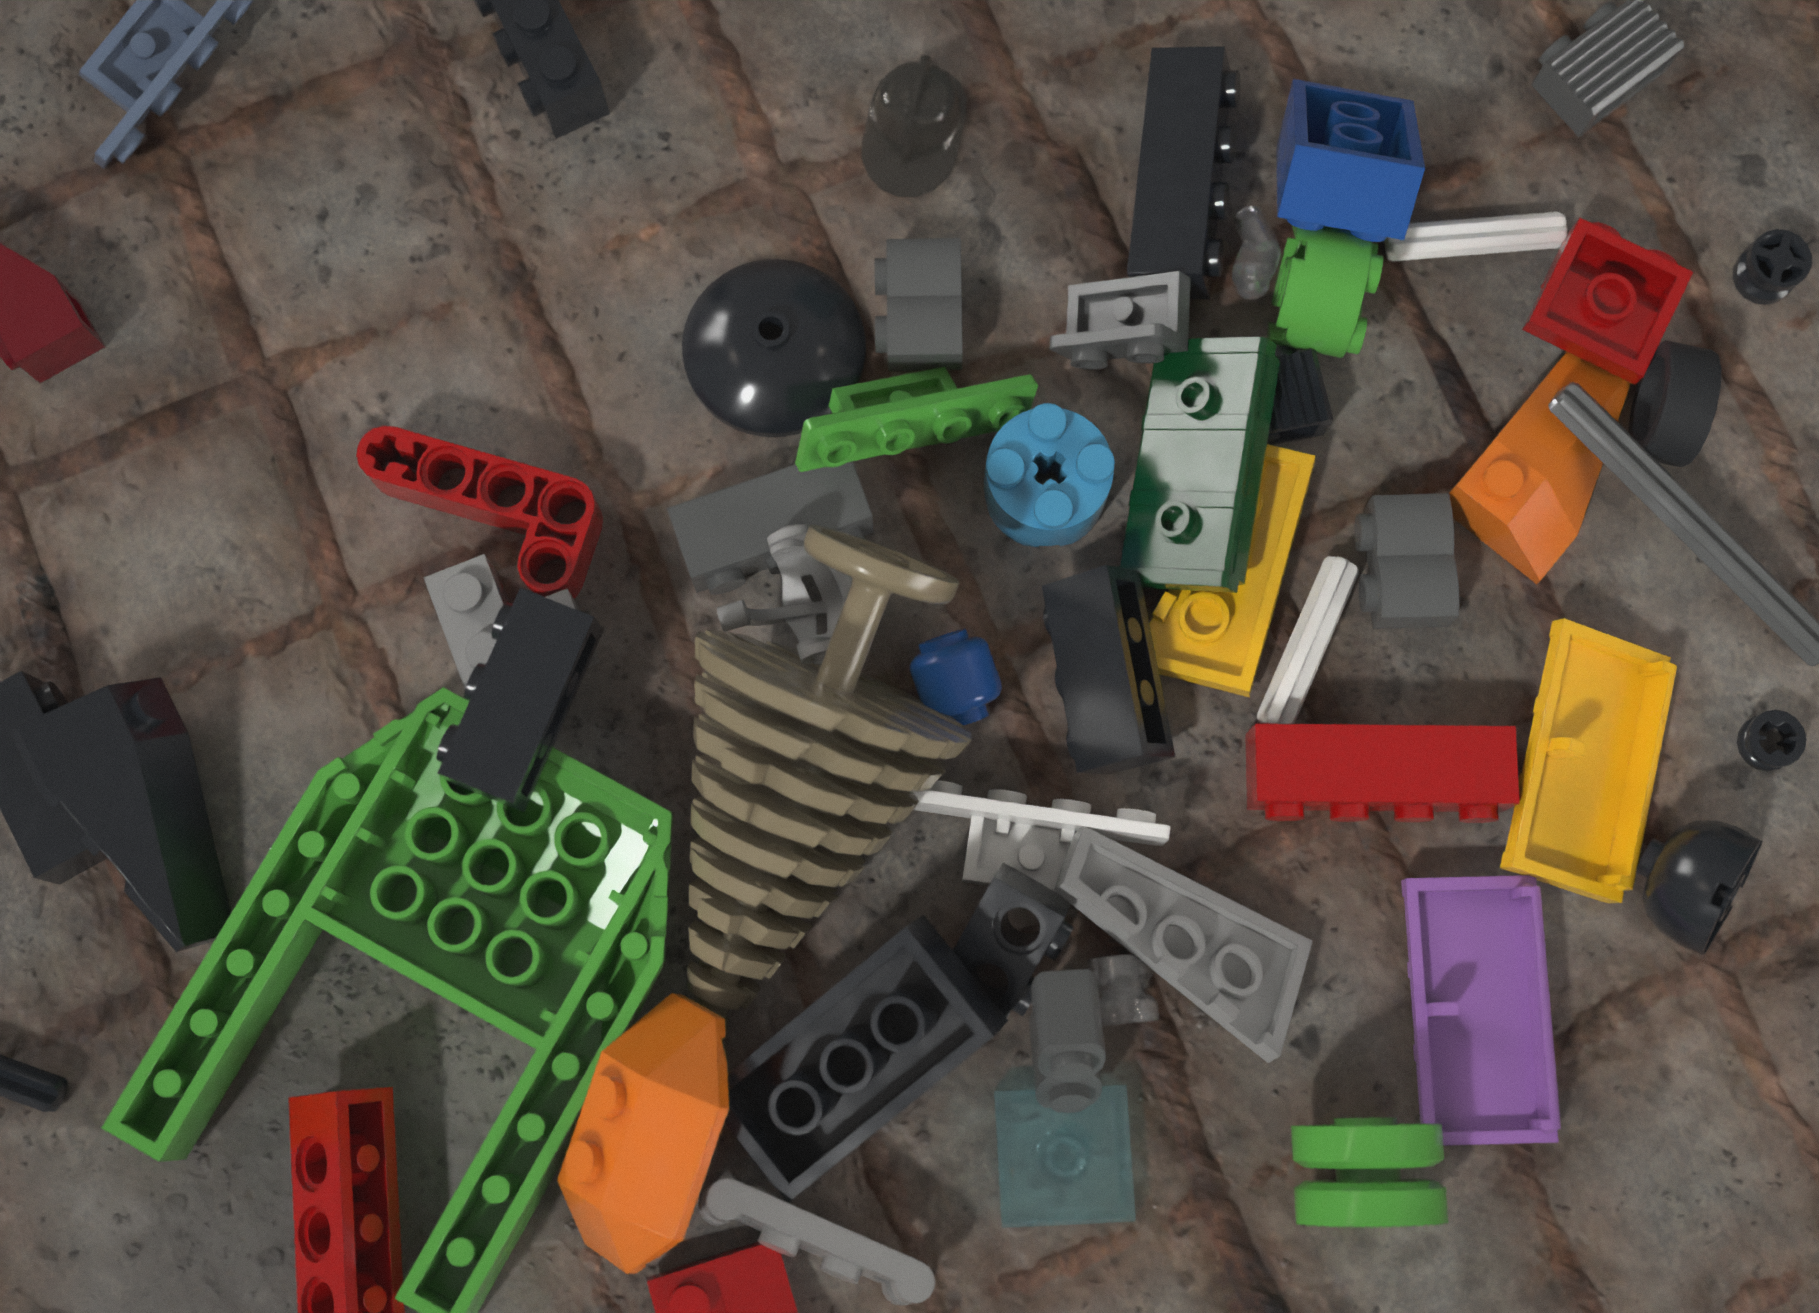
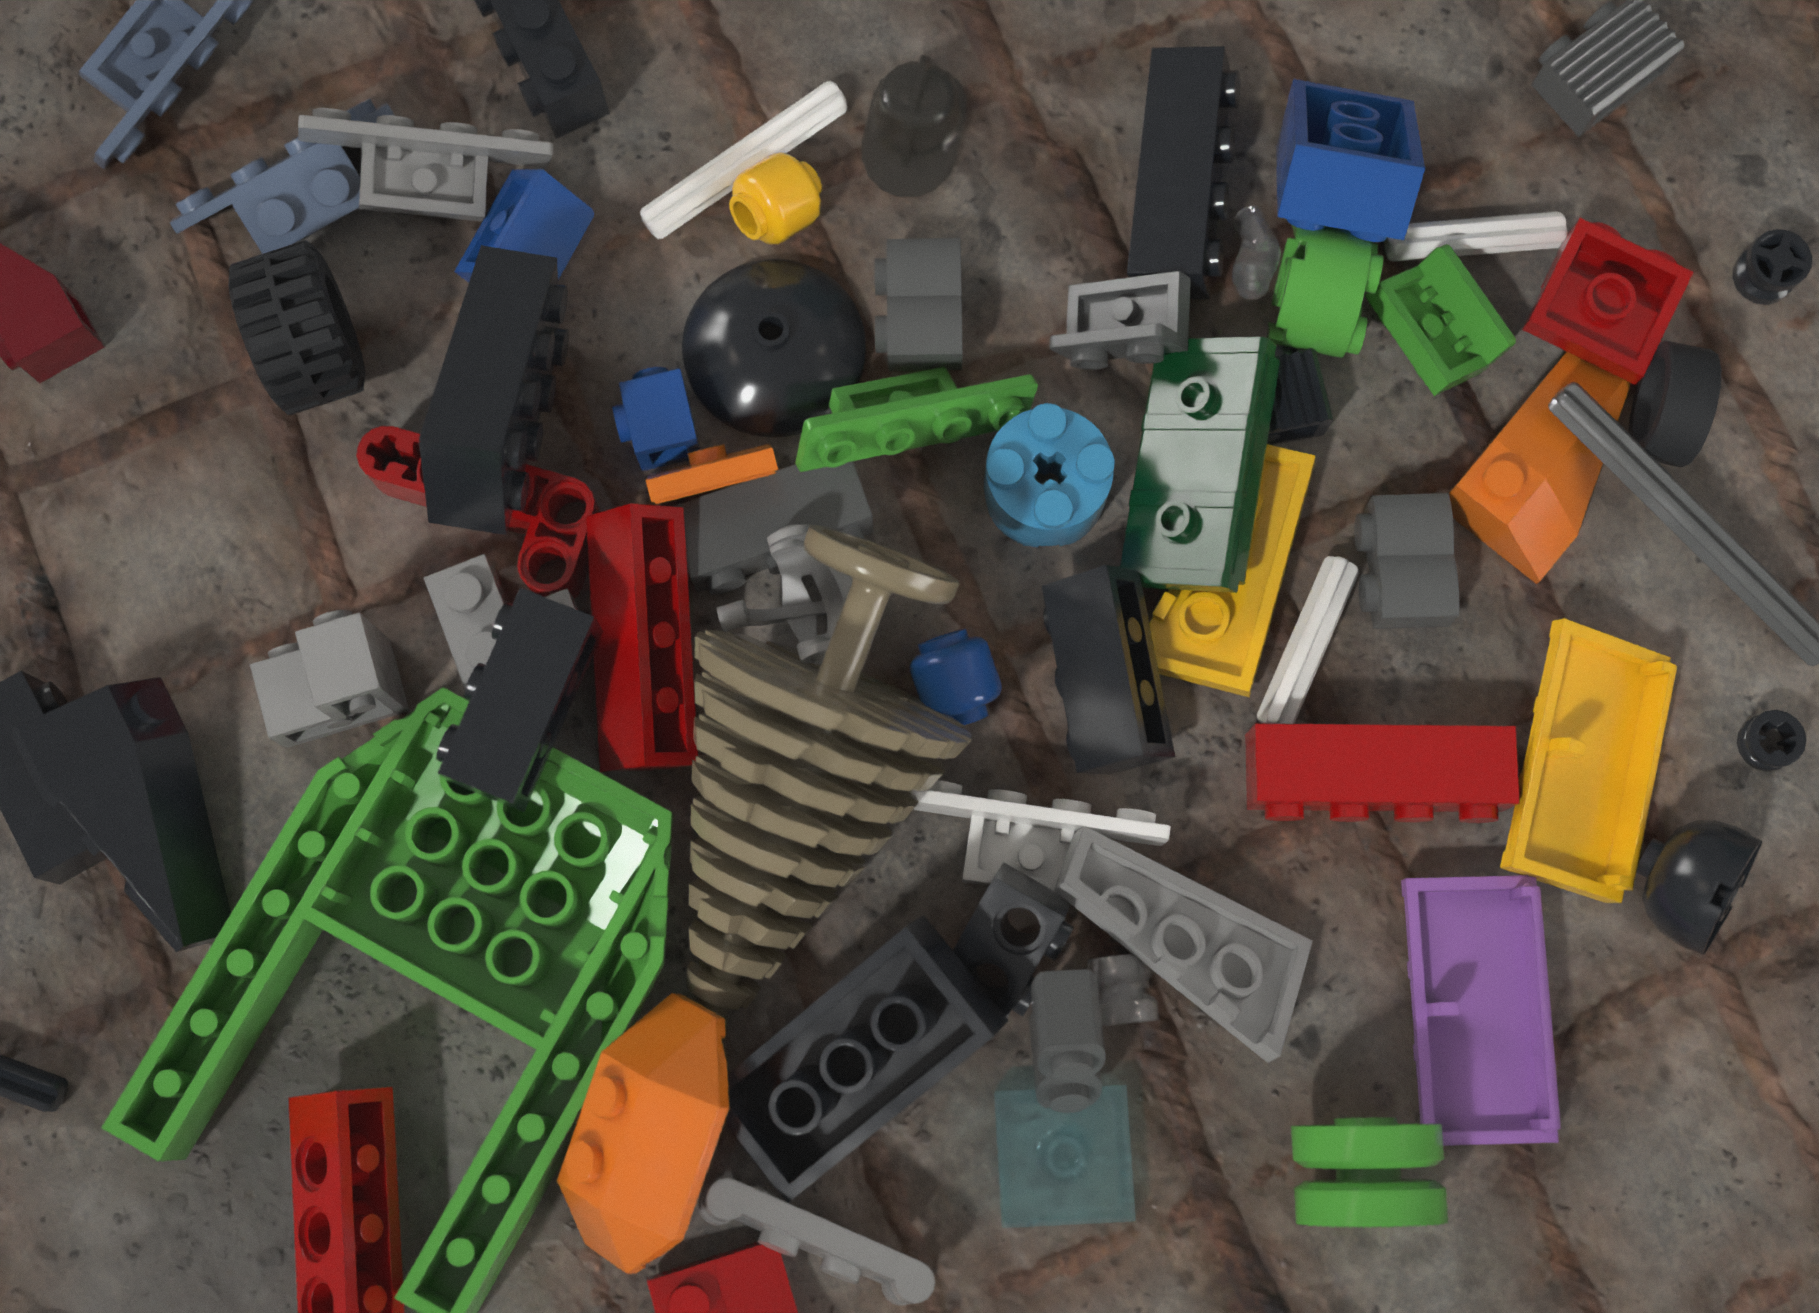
none -> sand blue bracket [170,98,394,254]
none -> black tyre [228,240,366,415]
none -> light grey brick [250,610,409,748]
none -> light grey bracket [298,108,553,221]
none -> black brick [419,245,569,535]
none -> blue panel [454,169,594,282]
none -> red brick [586,503,698,772]
none -> blue brick [612,367,700,471]
none -> white axle [640,81,847,239]
none -> orange plate [645,443,778,504]
none -> yellow head [729,152,822,245]
none -> bright green bracket [1365,244,1516,396]

